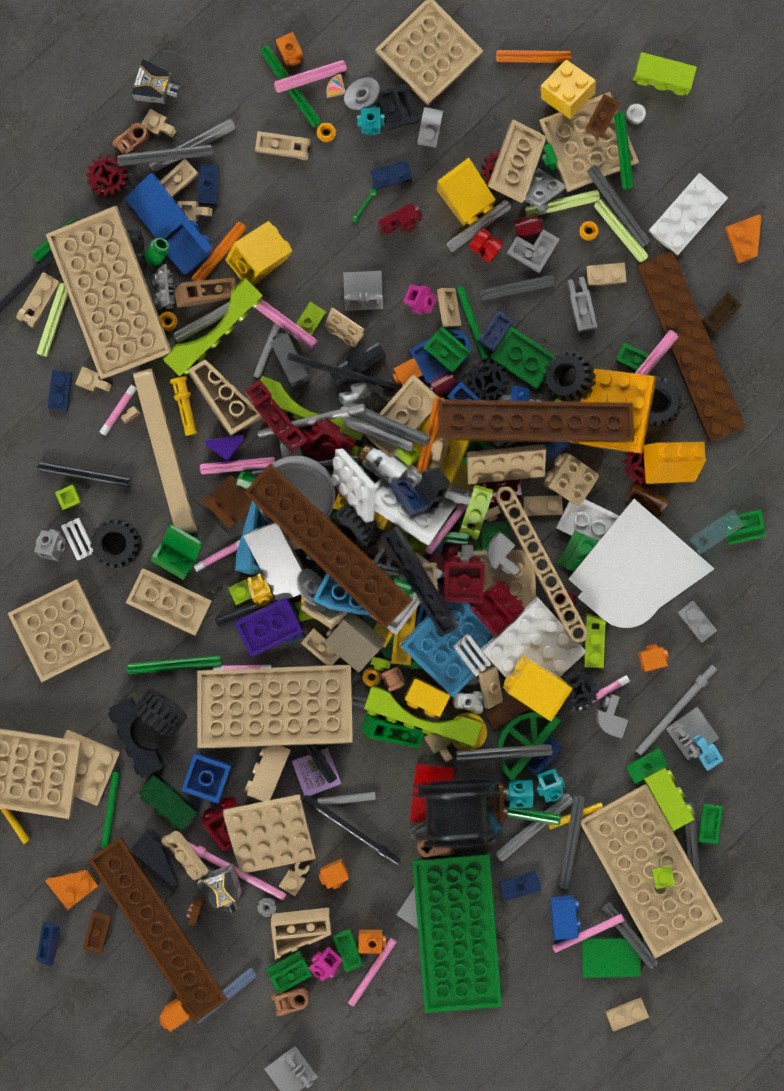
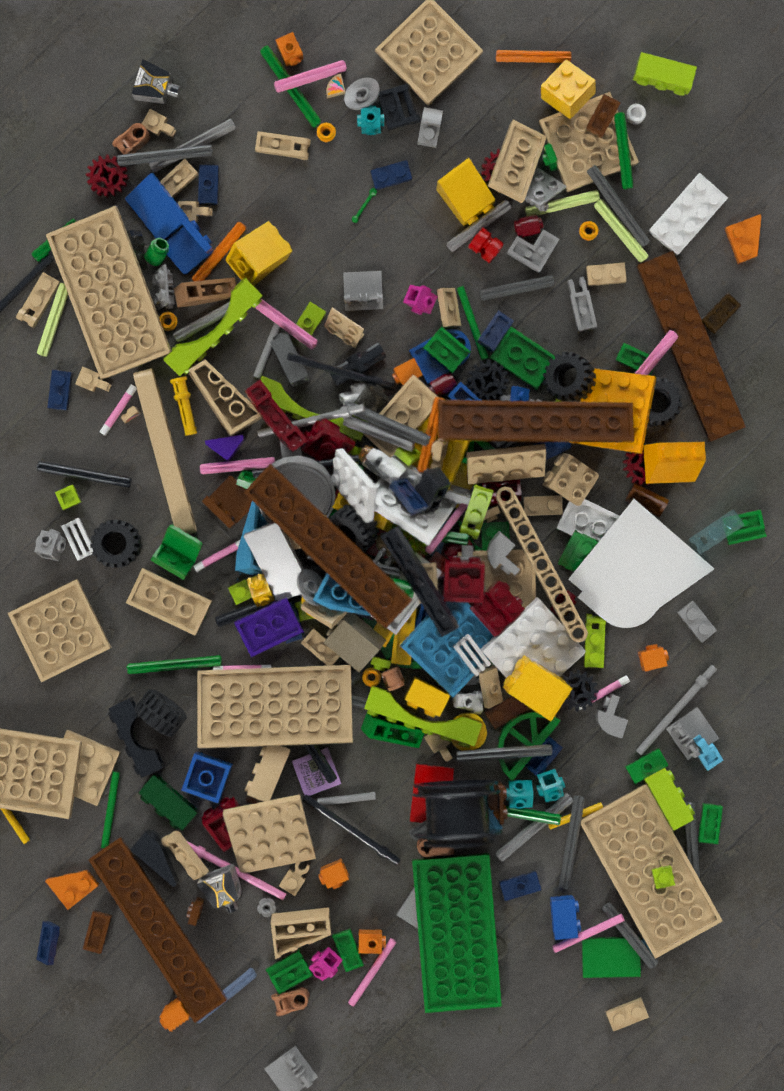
dark red plate [378,203,422,235] -> none

